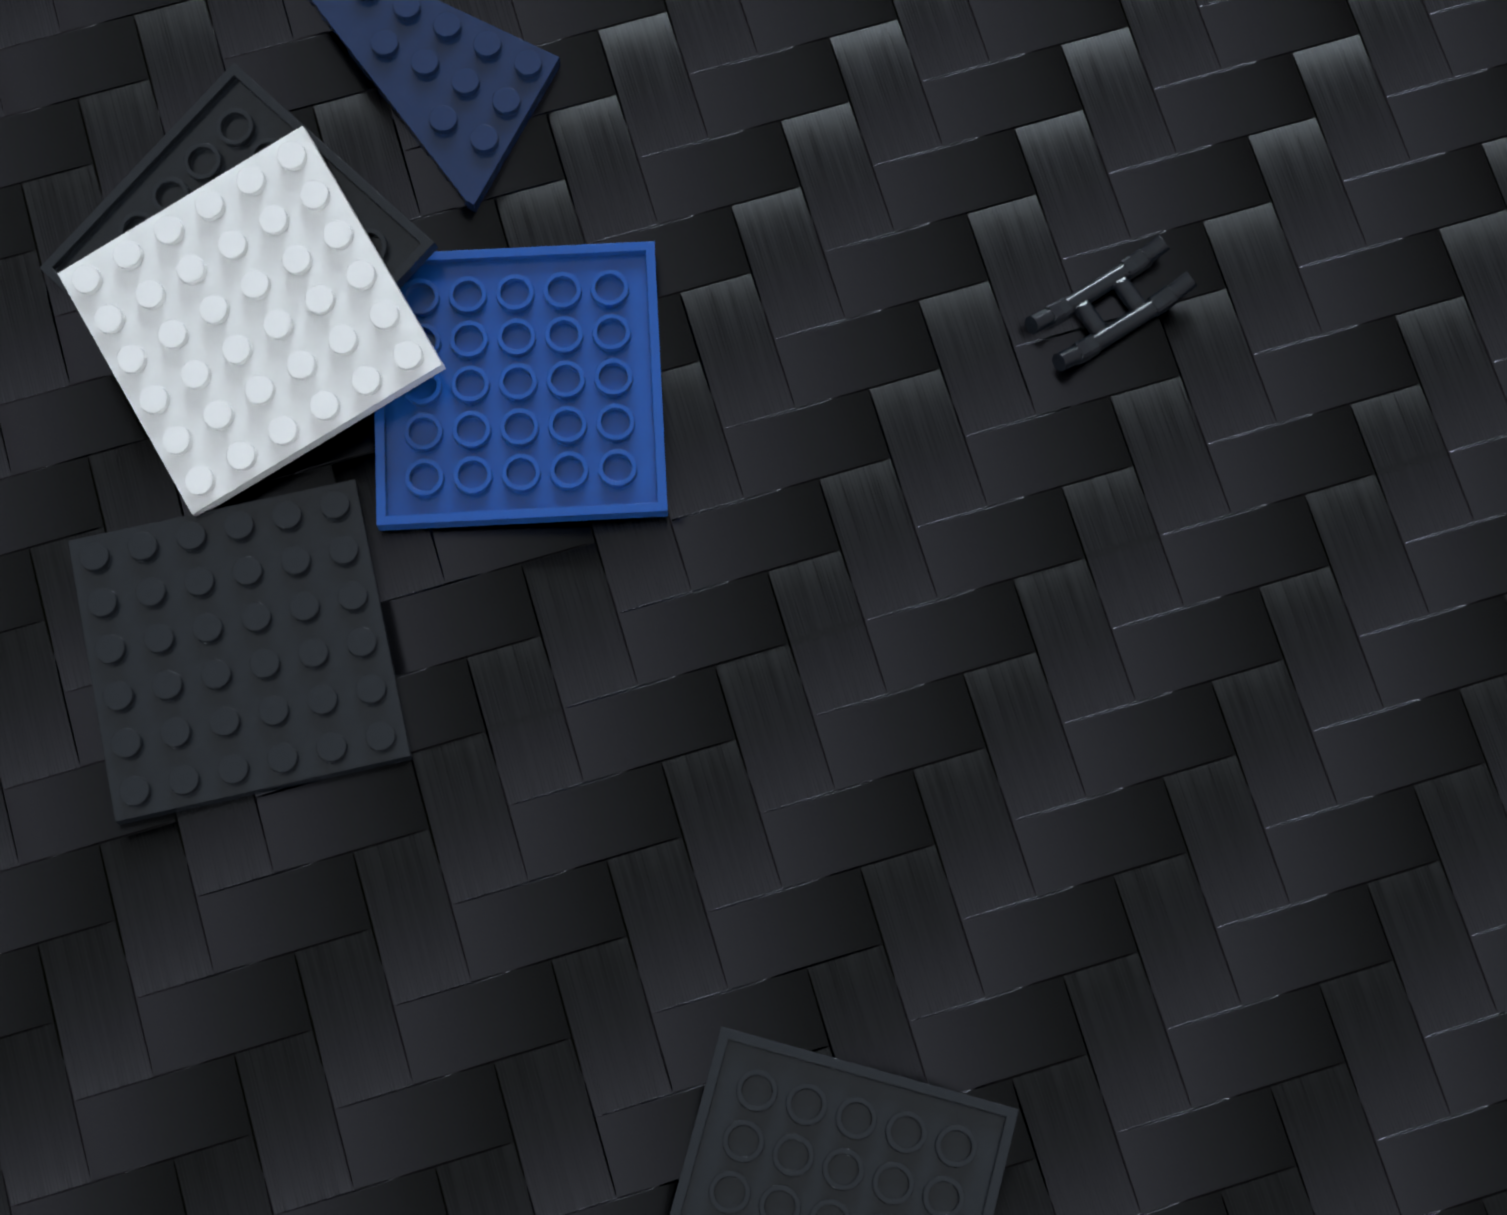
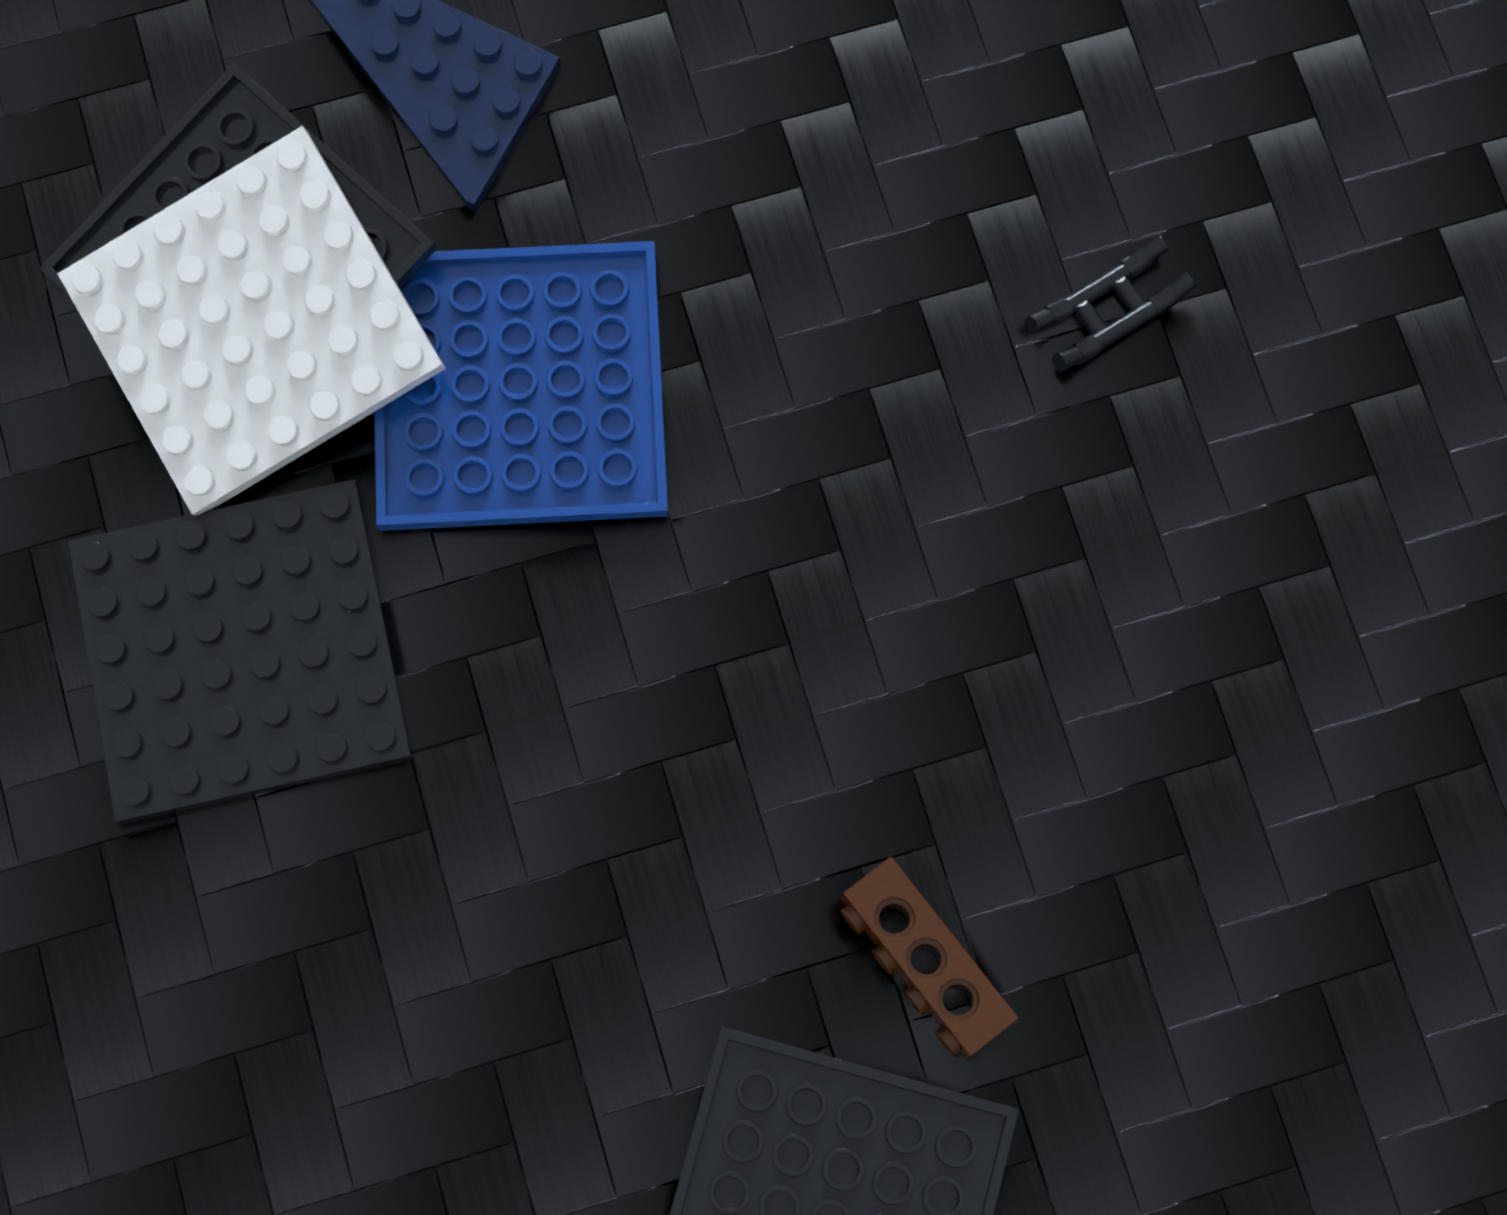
none -> reddish brown brick [840,856,1018,1060]

